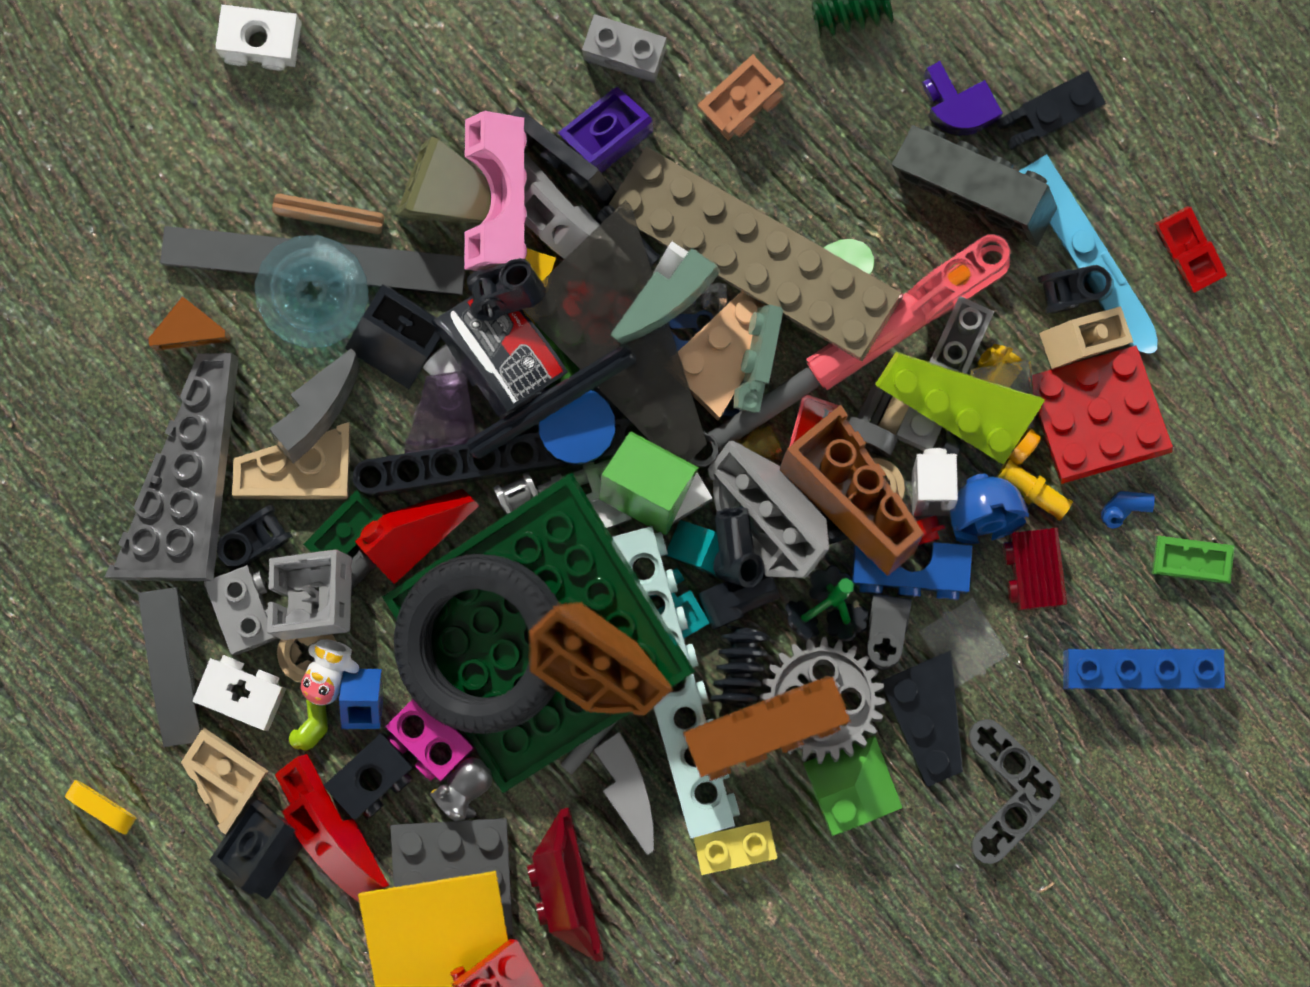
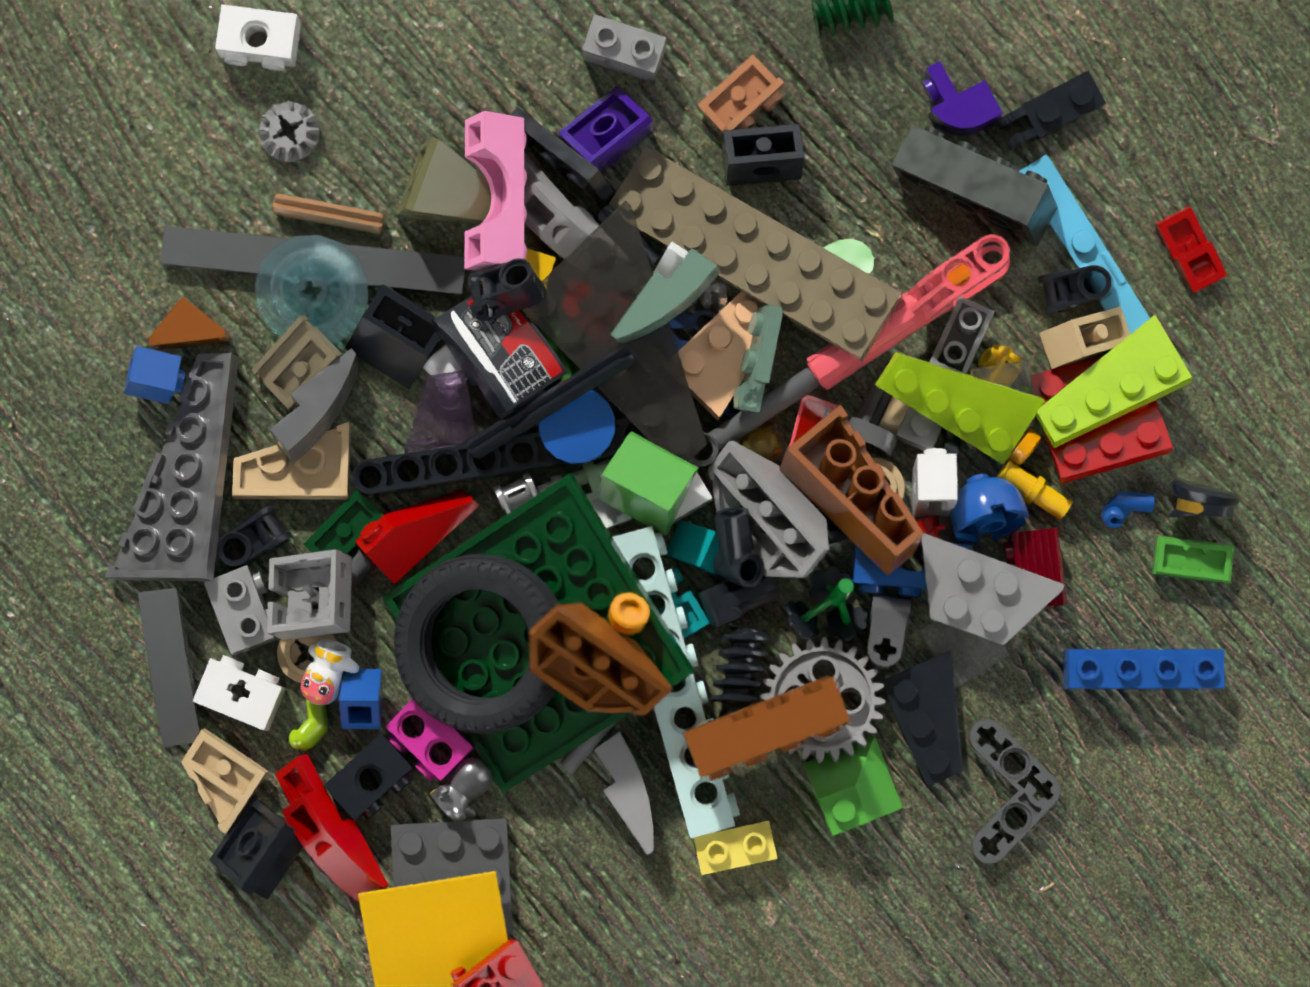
yellow beam [64,780,137,835] -> none
dark red wedge [527,807,605,962] -> none
none -> blue brick [124,346,185,404]
none -> dark tan plate [251,315,343,410]
none -> light grey gear [258,100,320,162]
none -> light orange tile [608,593,650,634]
none -> black brick [721,124,804,186]
none -> light grey wing [921,533,1064,645]
none -> lime wing [1036,315,1192,448]
none -> black piece [1166,478,1240,518]

